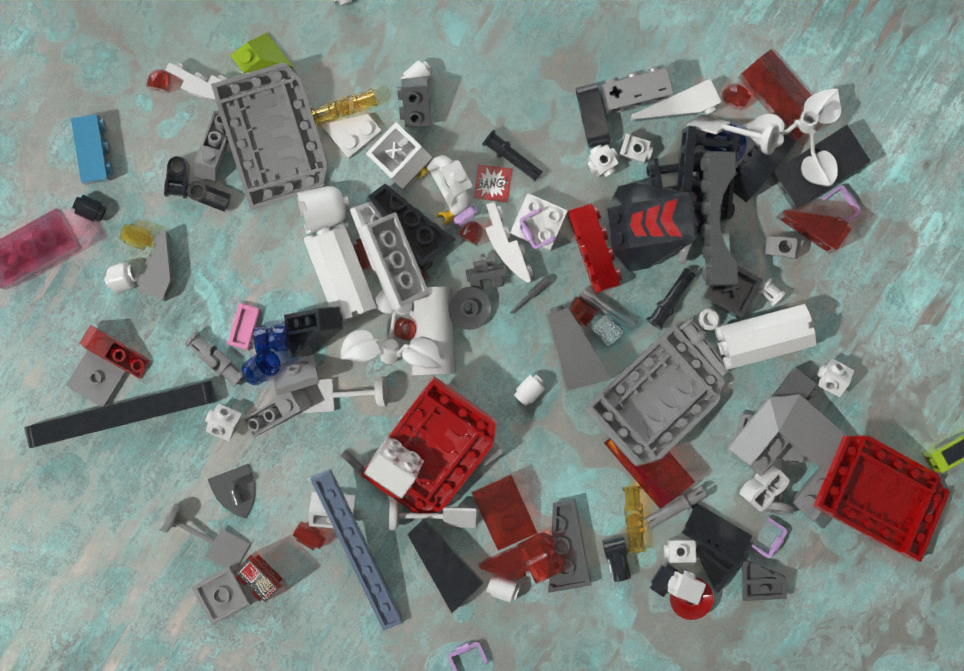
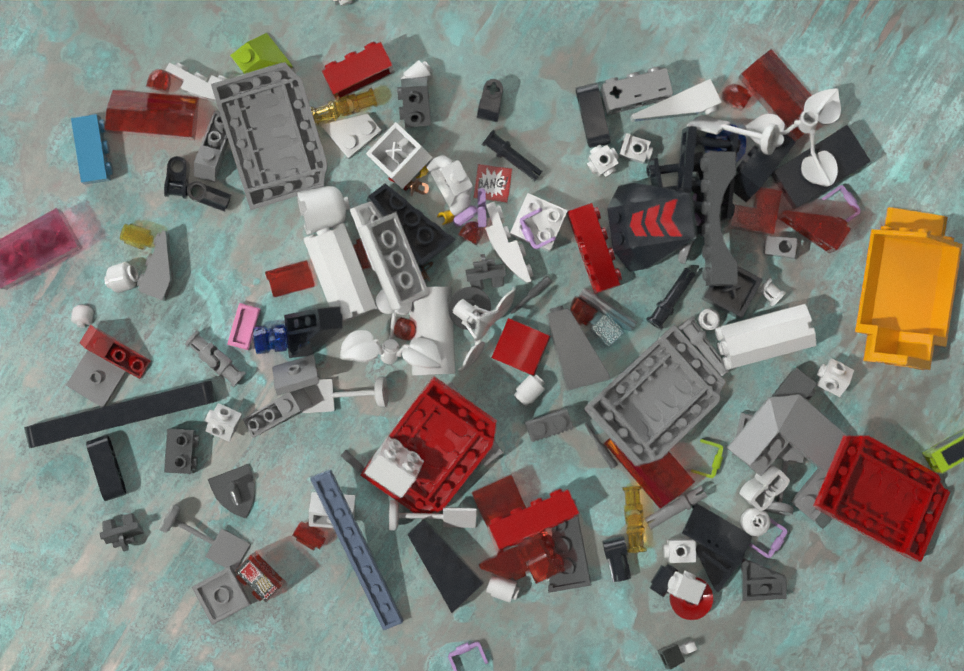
black brick [72,194,107,223] -> none
clear blue wheel [241,349,281,386] -> none
none -> white piece [71,305,94,328]
none -> black beam [86,435,127,501]
none -> dark grey hips [99,513,144,552]
none -> clear red slope [105,90,199,140]
none -> dark grey brick [164,428,199,474]
none -> clear red panel [265,260,315,297]
none -> red piece [322,41,394,101]
none -> pearl gold piece [388,177,429,196]
none -> white plant [453,287,516,372]
none -> black piece [476,79,503,122]
none -> lavender piece [478,188,487,227]
none -> red wedge [487,488,579,554]
none -> red slope [491,318,551,376]
none -> dark grey brick [525,409,573,442]
none -> dark grey piece [584,423,618,469]
none -> pearl dark grey piece [657,641,697,670]
none -> lime piece [691,439,723,478]
none -> clear red brick [728,187,782,236]
none -> white head [740,507,771,536]
none -> light orange panel [855,207,962,371]

